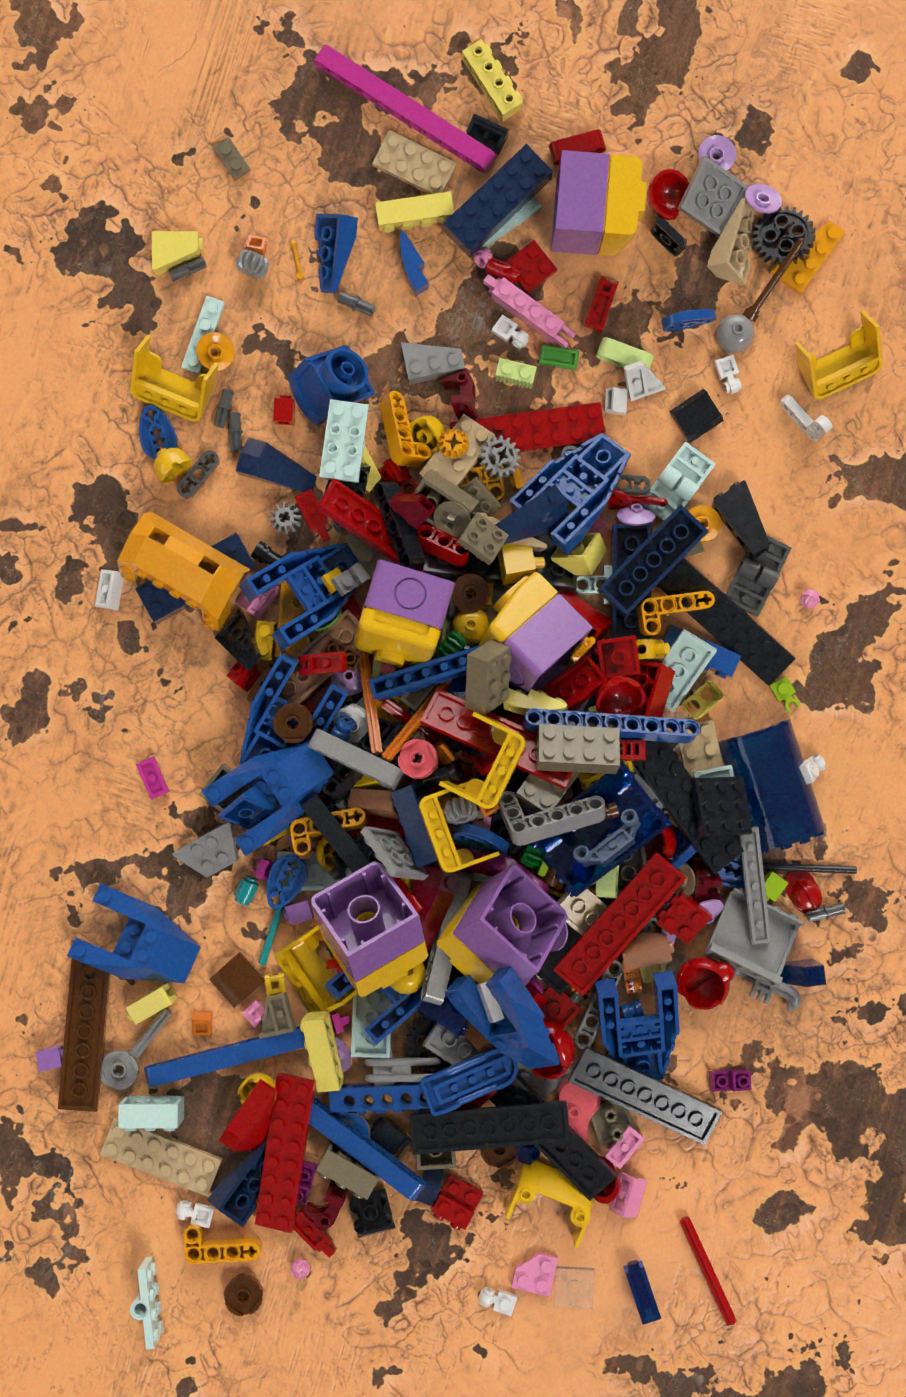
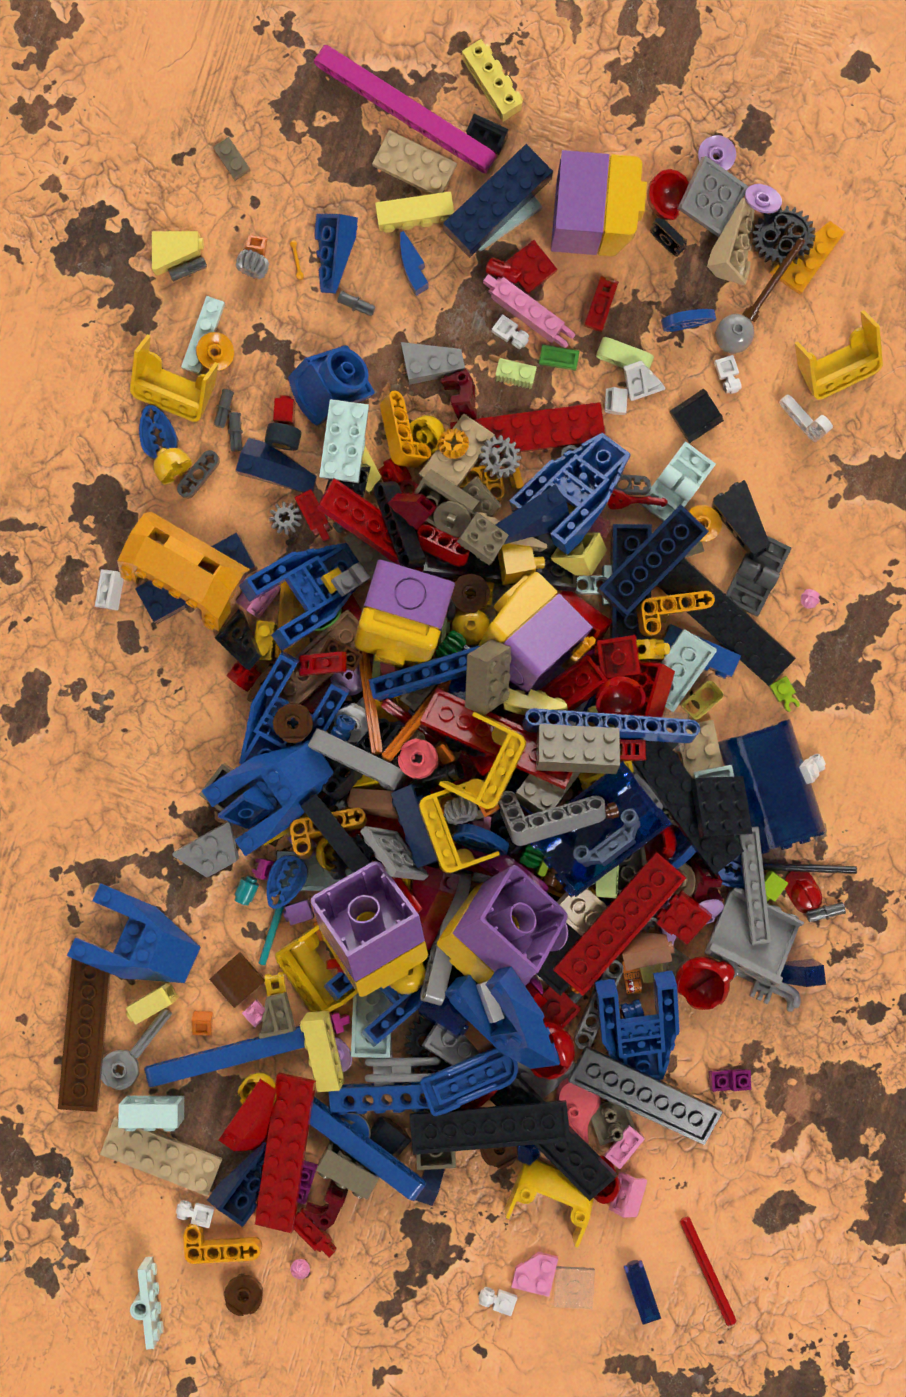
medium lavender brick [35,1044,63,1072] -> none
dark pink plate [136,757,170,799] -> none
black axle [251,541,283,567] -> none
black slope [348,1188,395,1238] -> none
red plate [431,1173,484,1230] -> none
bright pink plate [474,248,493,268] -> none
red beam [548,129,606,165] -> none
lavender dish [617,504,655,526] -> none
none -> black wheel [265,423,302,451]

